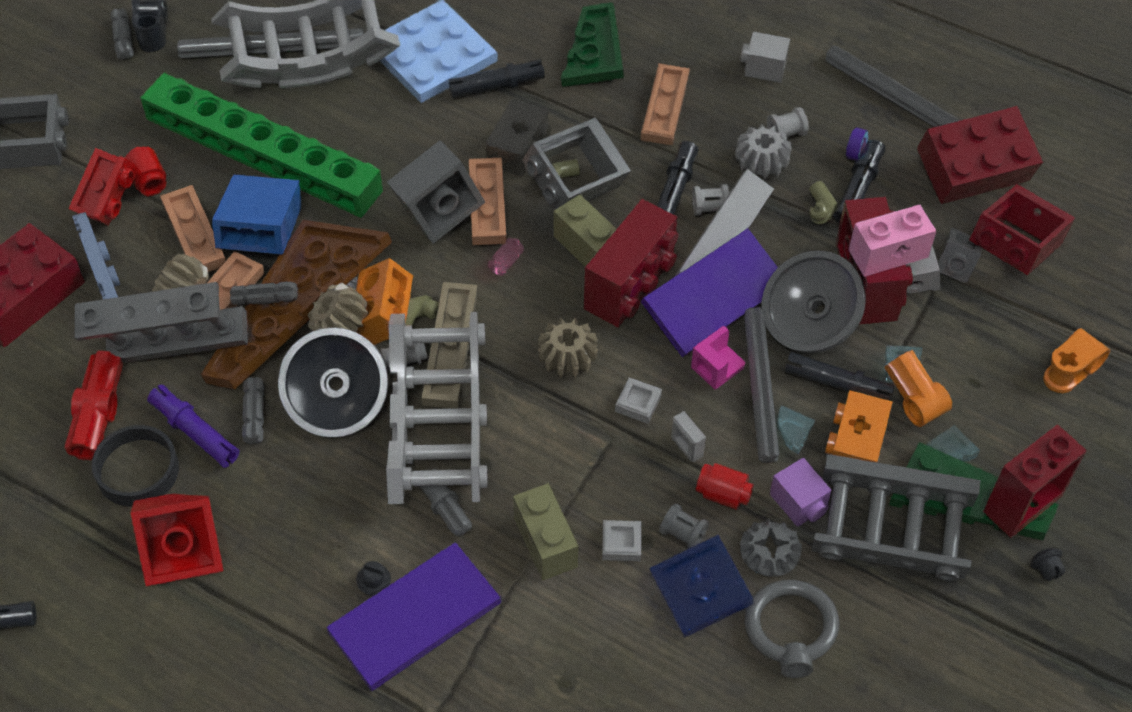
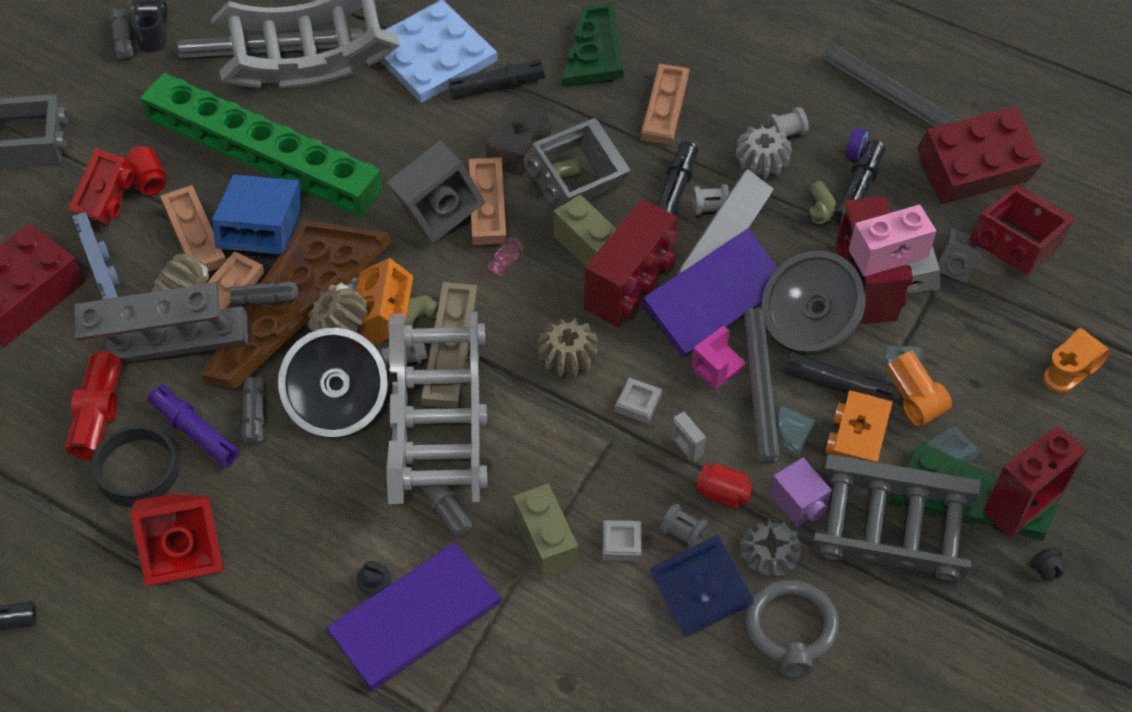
light grey brick [741,32,790,83] -> none

